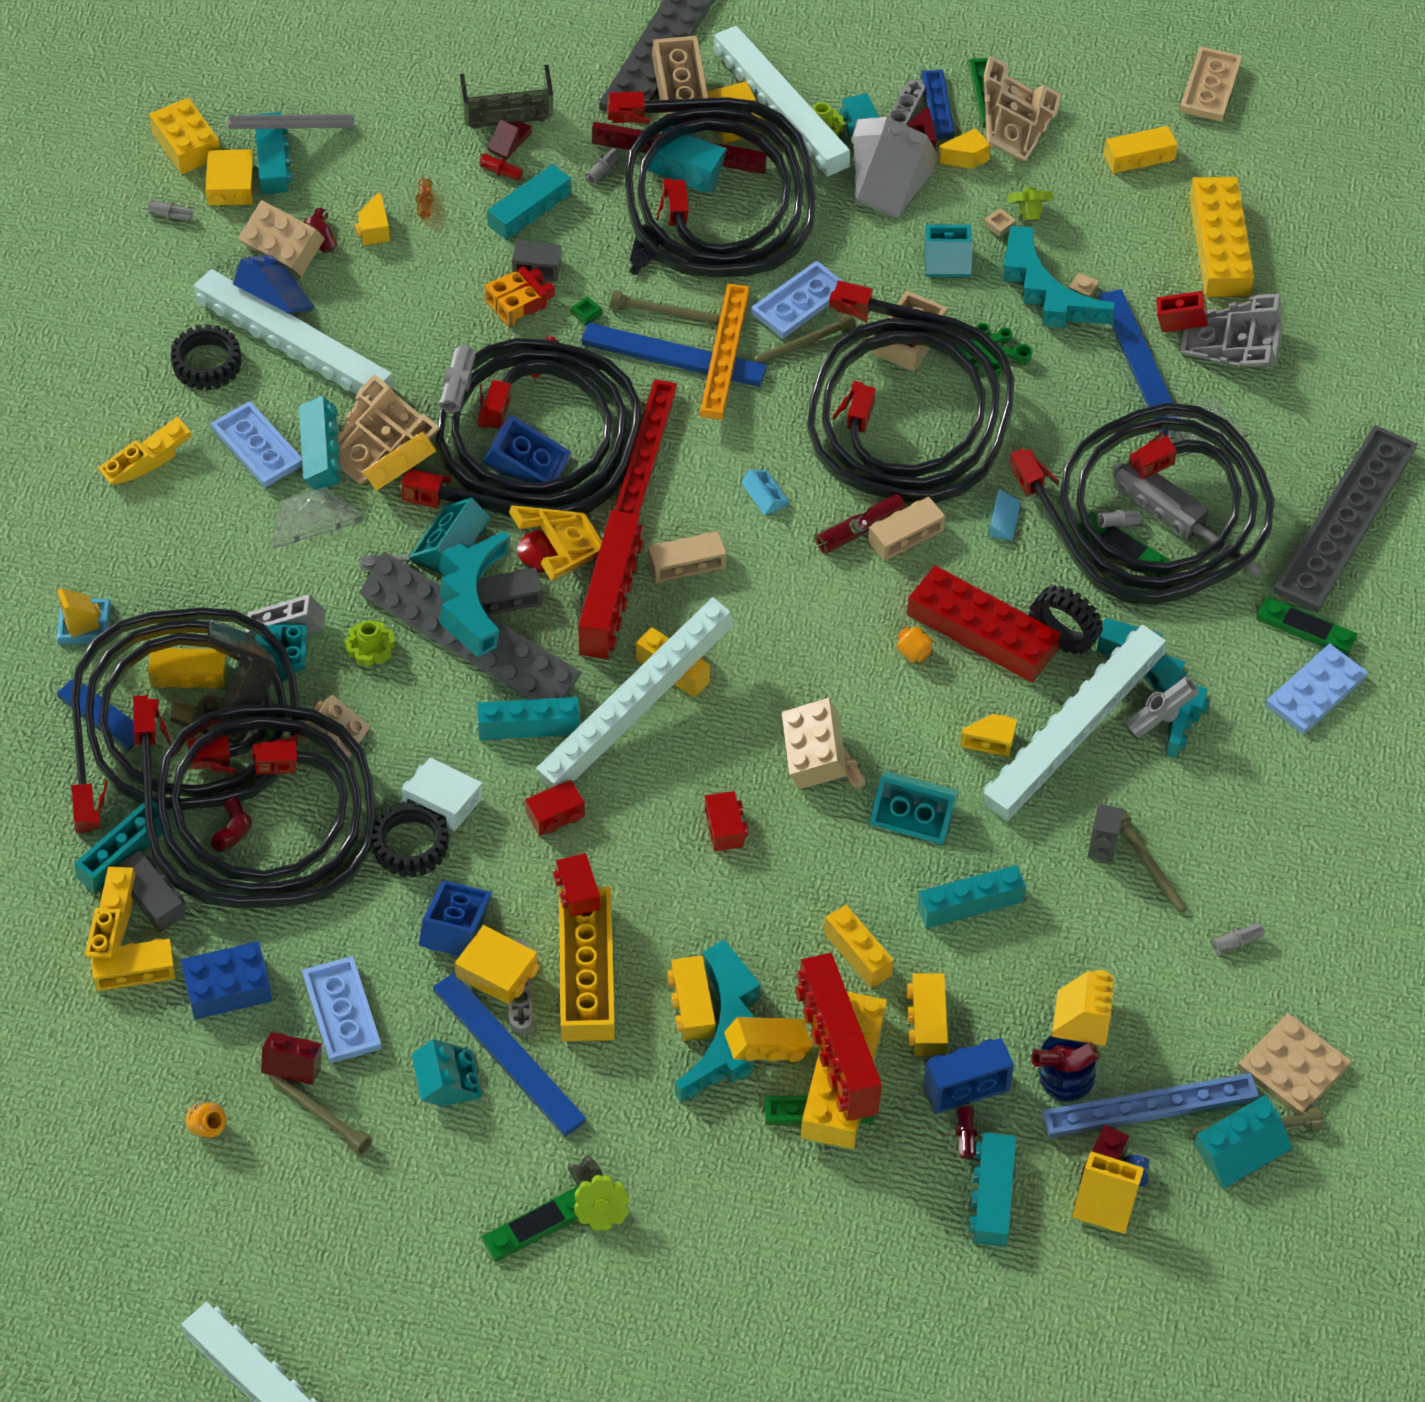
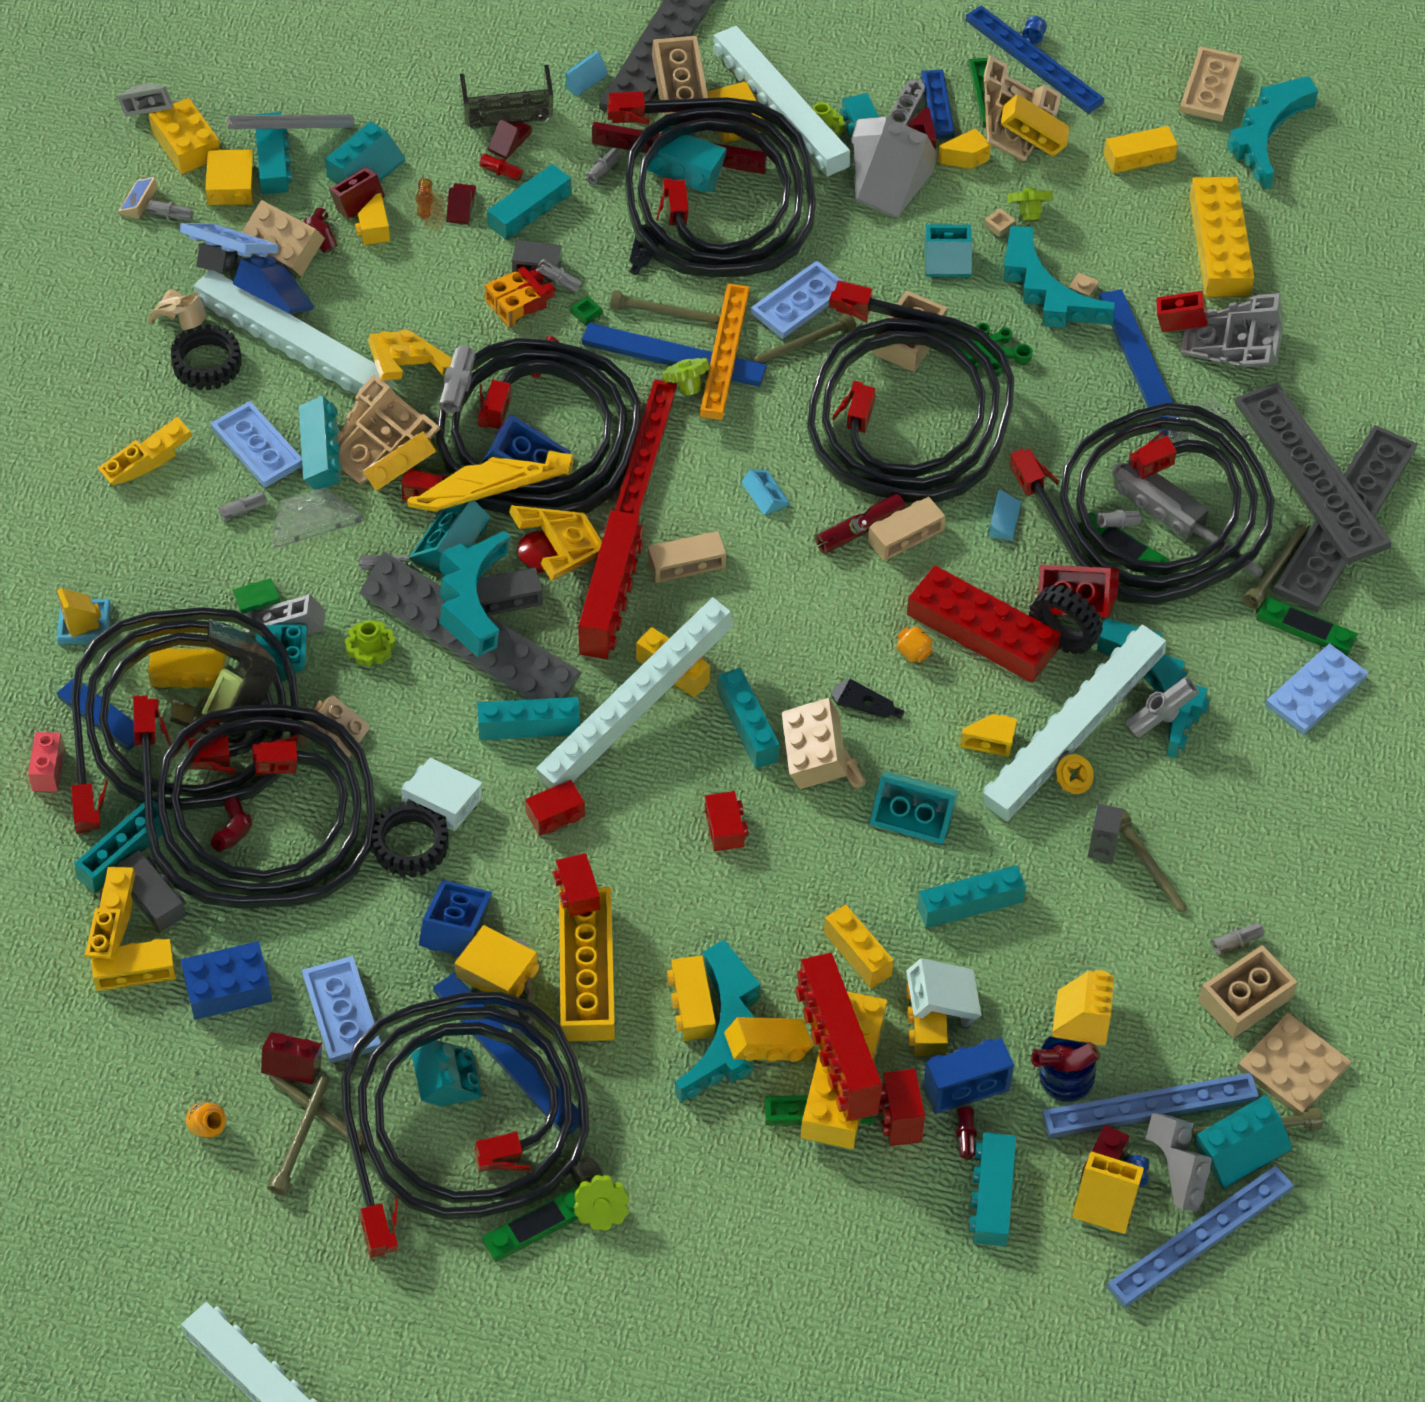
none -> coral brick [28,732,65,792]
none -> light grey slope [117,83,174,117]
none -> tan slope [118,177,158,219]
none -> tan piece [148,289,207,330]
none -> light blue plate [180,223,279,257]
none -> dark grey brick [196,243,242,273]
none -> yellowish green tile [202,669,246,724]
none -> light grey axle [218,492,267,521]
none -> green piece [232,578,281,614]
none -> olive piece [267,1075,329,1196]
none -> teal slope [325,121,405,184]
none -> dark red brick [329,167,385,219]
none -> black piece [341,991,589,1259]
none -> yellow wing [368,330,453,381]
none -> yellow wing [407,451,574,511]
none -> dark red slope [446,183,477,225]
none -> light grey axle [536,259,581,292]
none -> medium azure slope [566,51,608,96]
none -> lime plant [662,358,710,396]
none -> teal brick [717,667,780,769]
none -> black piece [831,679,905,719]
none -> red brick [878,1069,925,1146]
none -> light aqua panel [906,958,981,1027]
none -> blue tile [965,5,1105,114]
none -> yellow brick [1001,94,1070,157]
none -> blue wheel [1022,16,1047,44]
none -> red slope [1038,564,1119,618]
none -> yellow gear [1054,754,1094,795]
none -> medium blue plate [1107,1165,1294,1308]
none -> light grey arch [1146,1113,1212,1212]
none -> tan brick [1198,945,1298,1039]
none -> teal arch [1227,76,1318,190]
none -> dark grey plate [1235,382,1391,564]
none -> olive piece [1243,526,1307,609]

